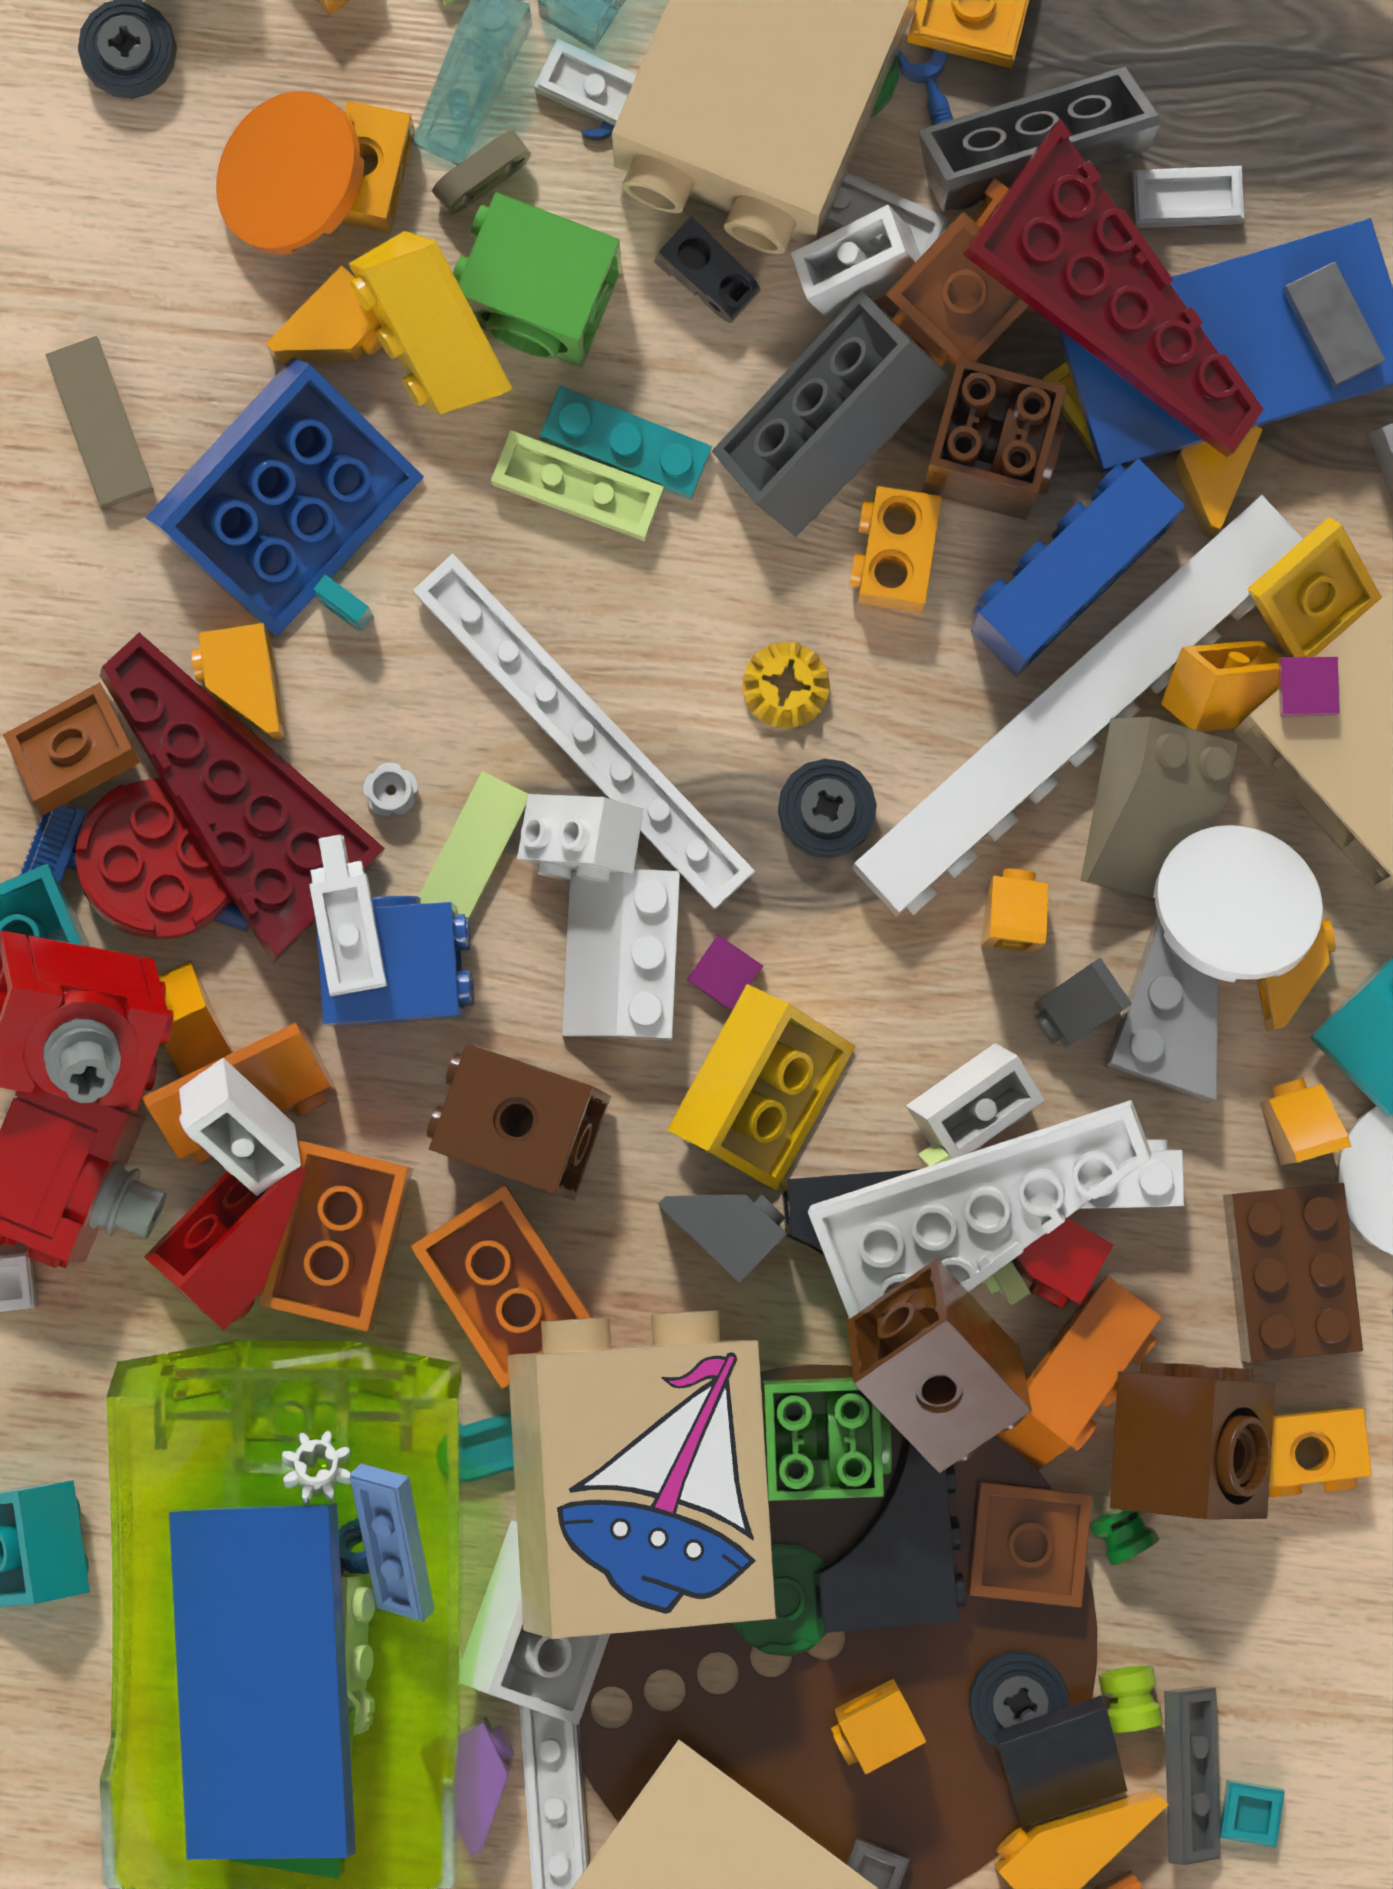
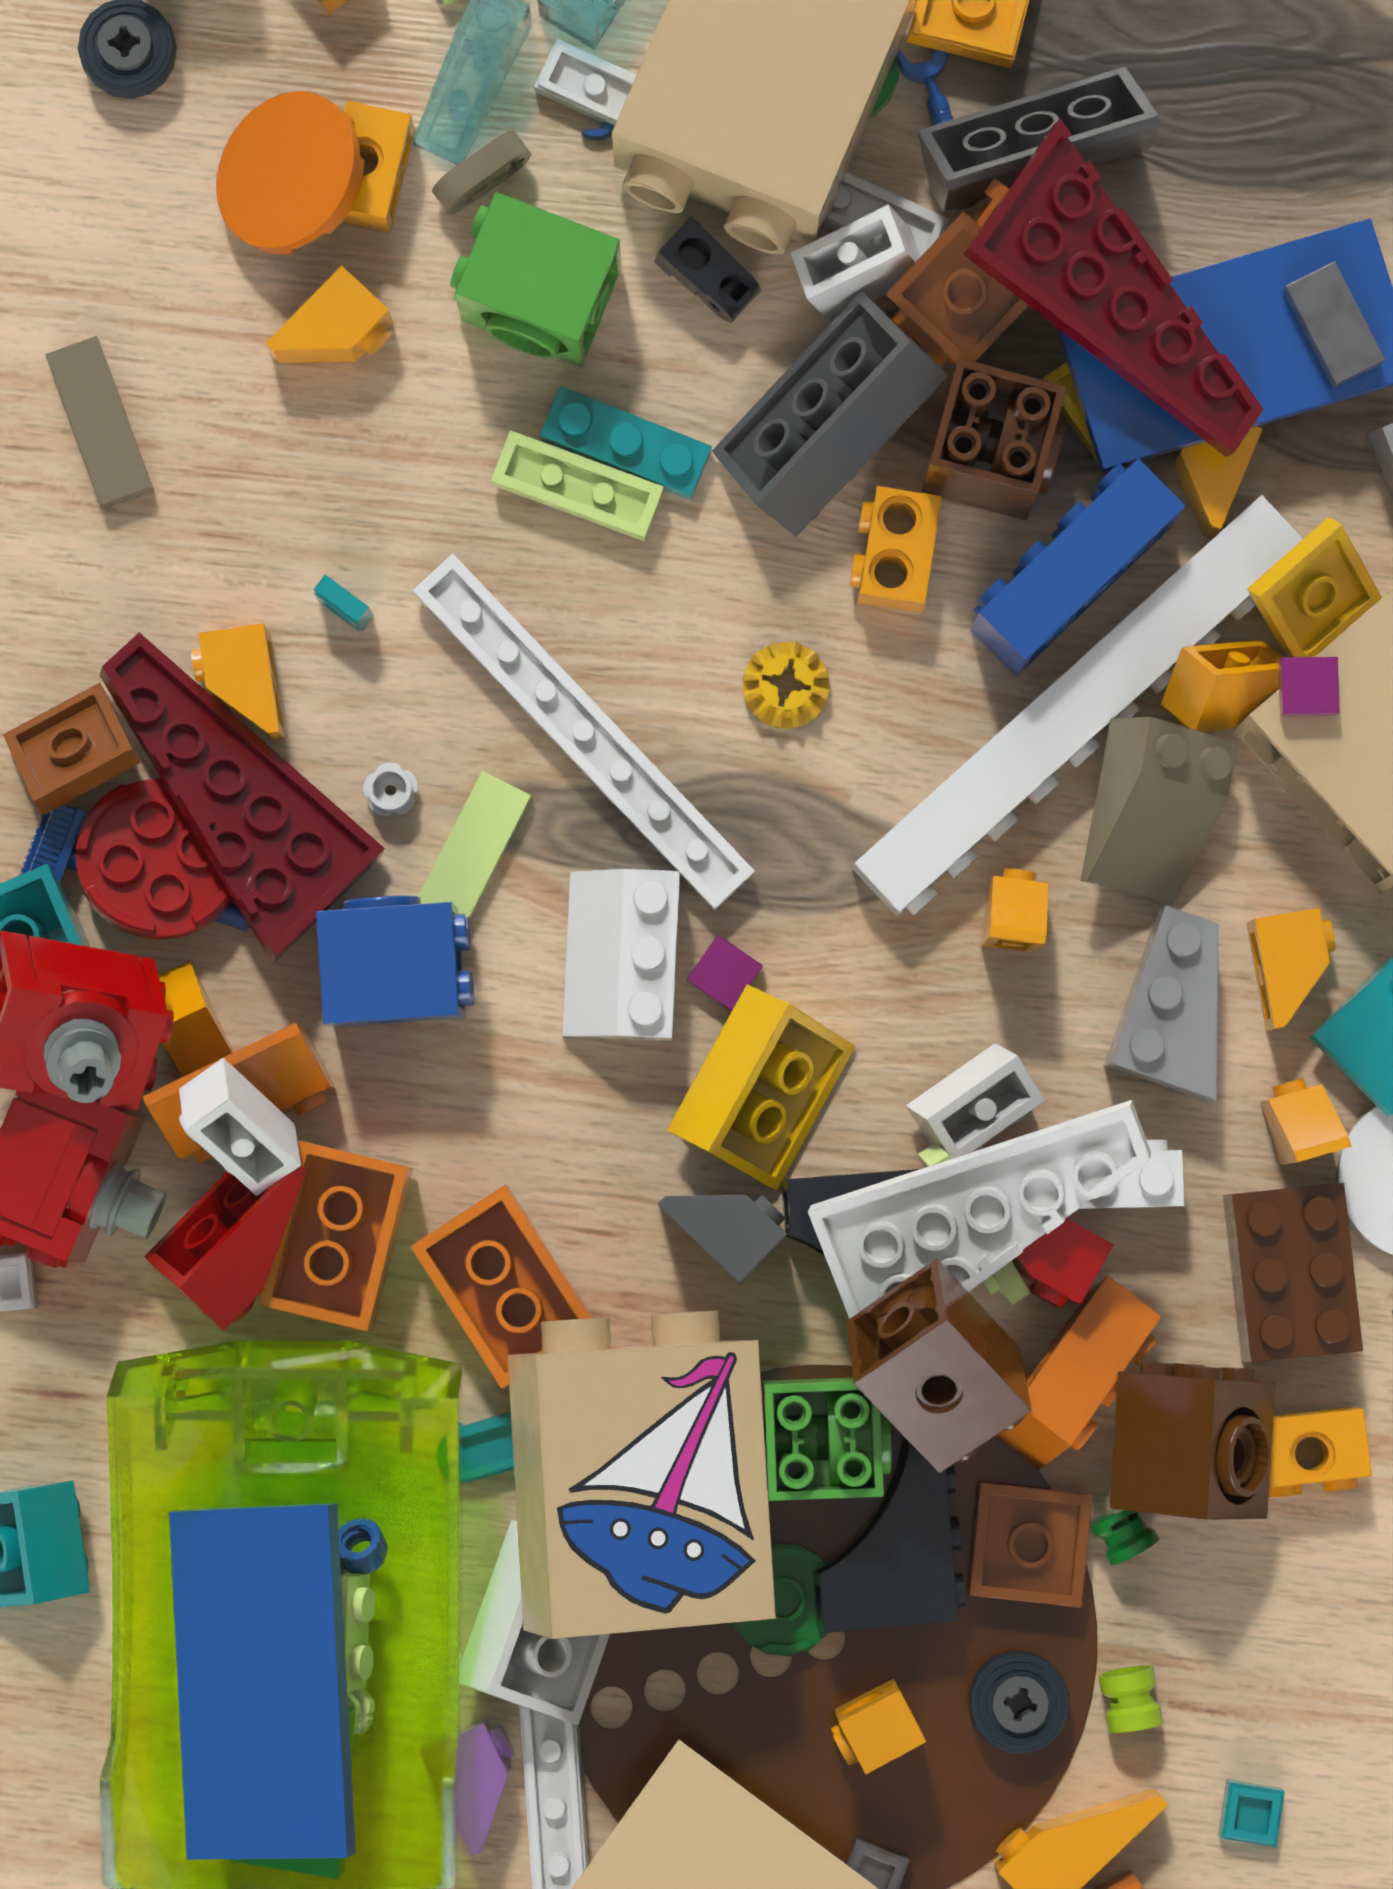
blue slope [145,357,424,637] -> none
white gear [282,1431,351,1505] -> none
white hinge [309,835,388,996] -> none
yellow slope [348,231,513,415] -> none
medium blue tile [350,1463,435,1622] -> none
reddish brown brick [427,1043,611,1201] -> none
white brick [517,794,644,882] -> none
black wheel [778,758,877,858] -> none
black tile [994,1695,1128,1827] -> none
dark grey slope [1034,958,1132,1048] -> none
white tile [1131,166,1244,228] -> none
white tile [1153,825,1323,983] -> none
dark grey tile [1164,1686,1221,1865] -> none

